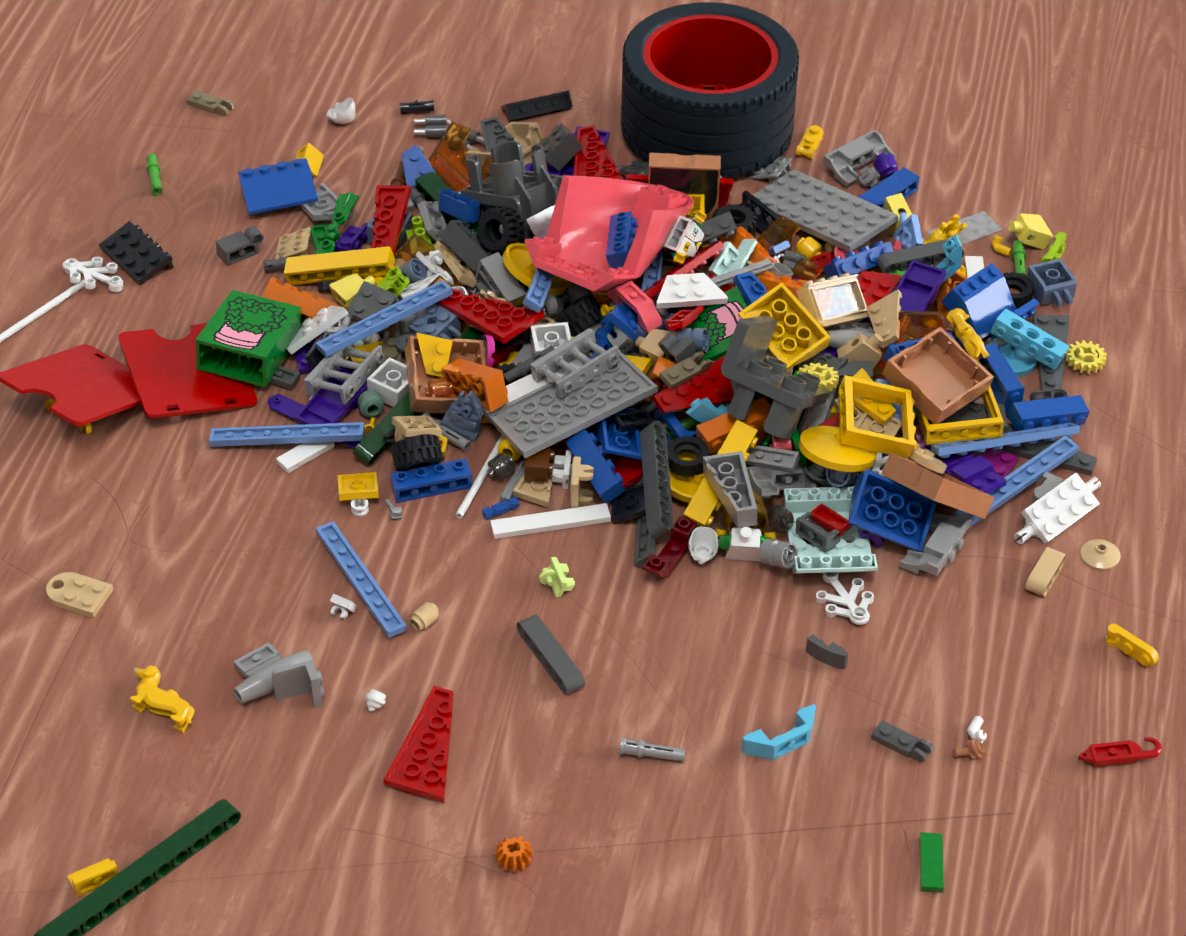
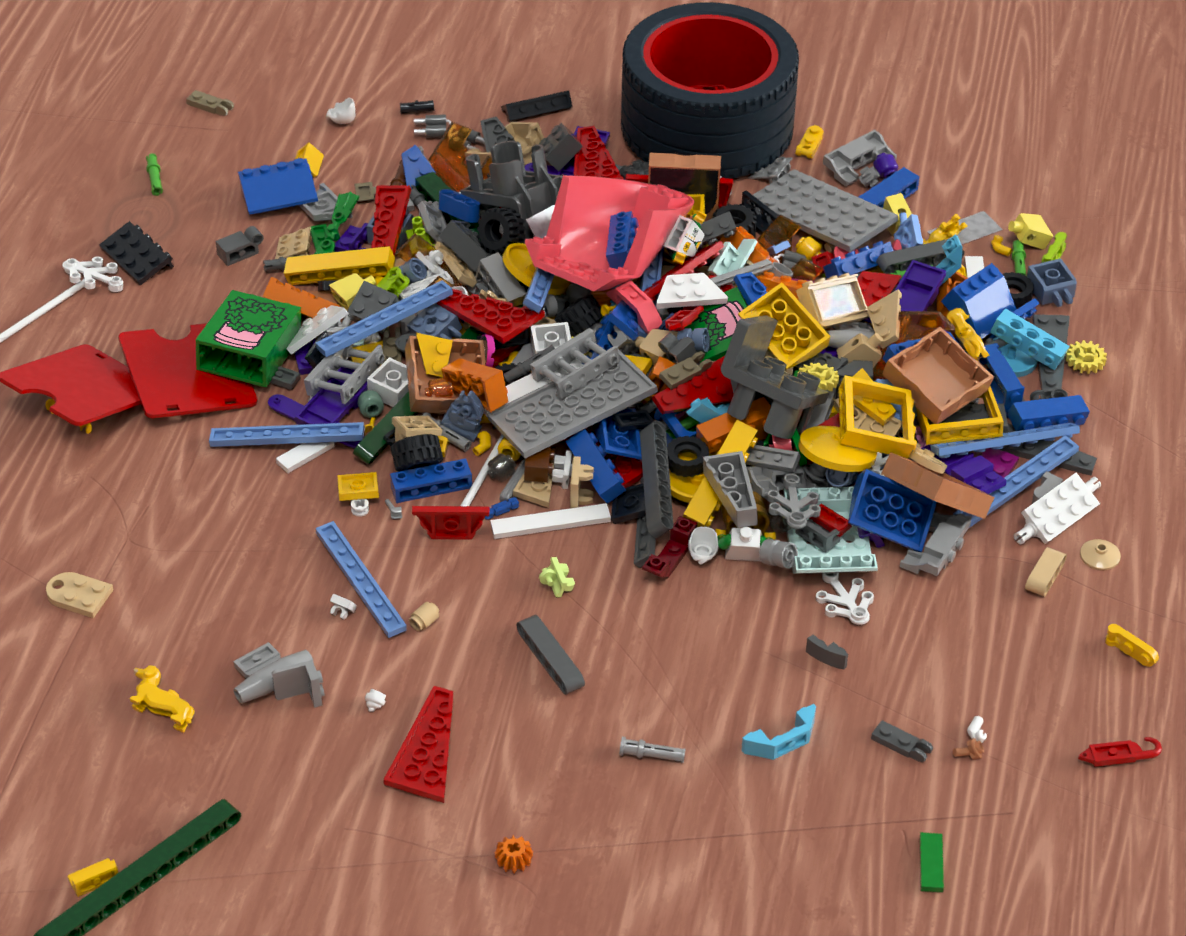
none -> dark tan plate [354,182,376,202]
none -> red wing [412,506,490,540]
none -> yellow arm [472,431,491,456]
none -> light grey plant [767,473,821,529]

